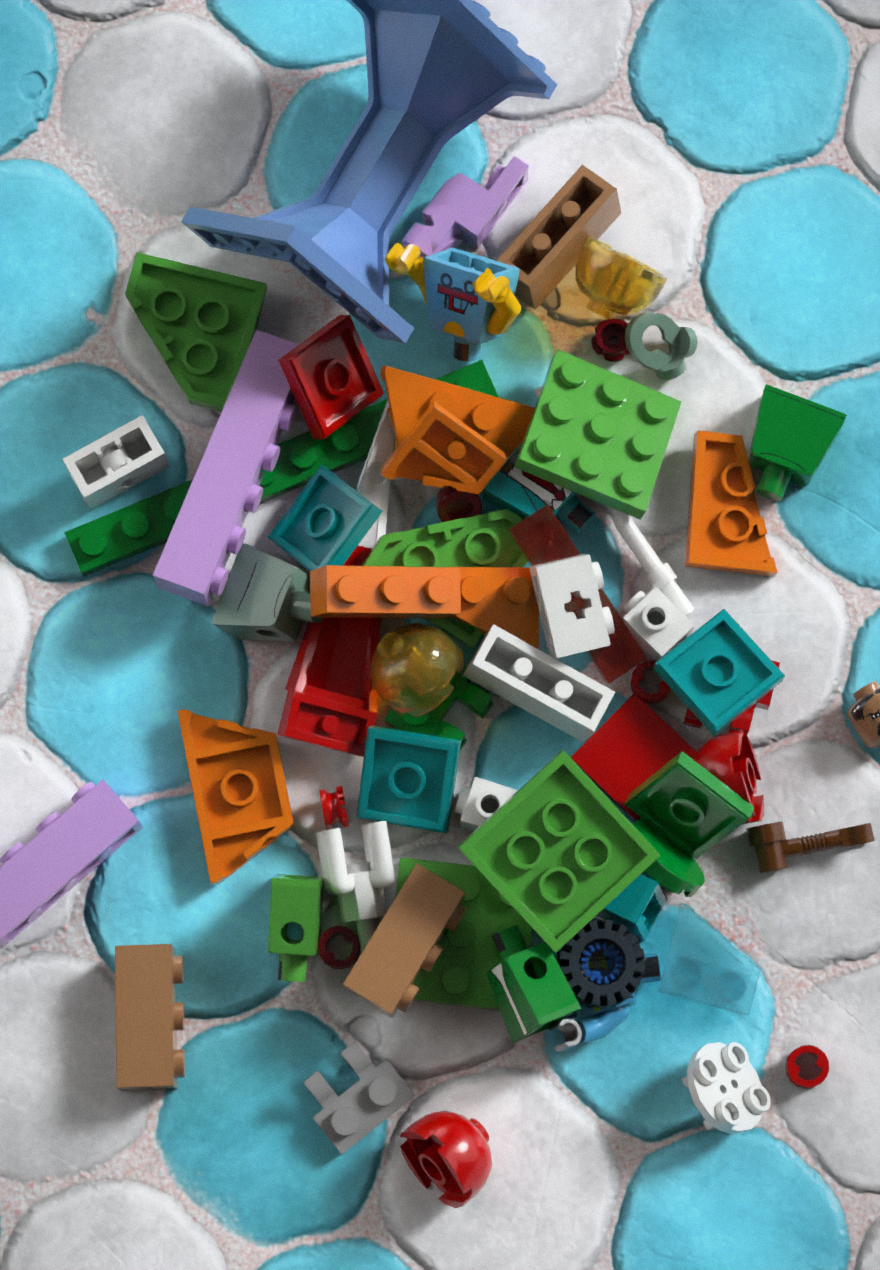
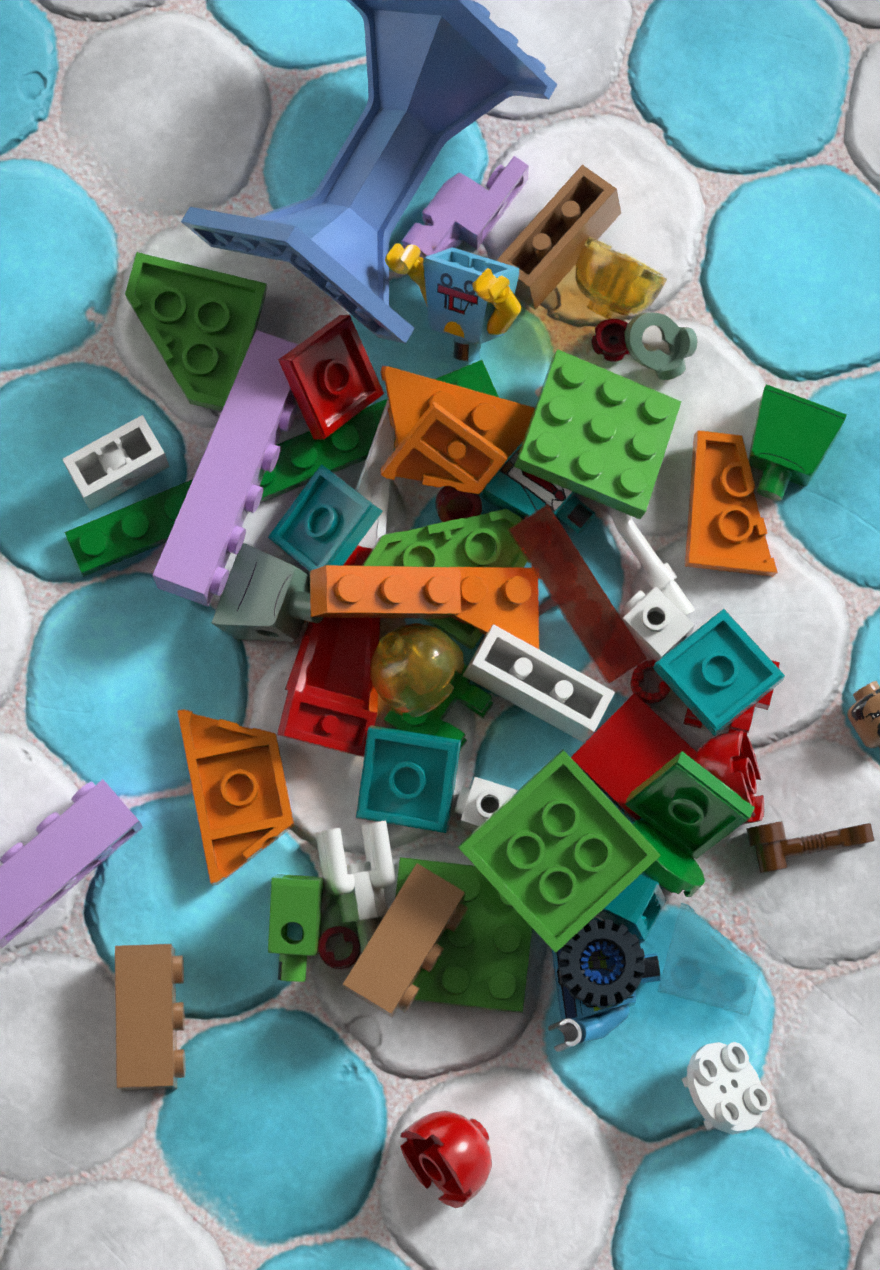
light grey plate [303,1041,415,1155] -> none
red bush [319,786,349,830] -> none
green torso [487,925,581,1043] -> none
white brick [529,554,615,658] -> none
red bush [785,1045,829,1089] -> none

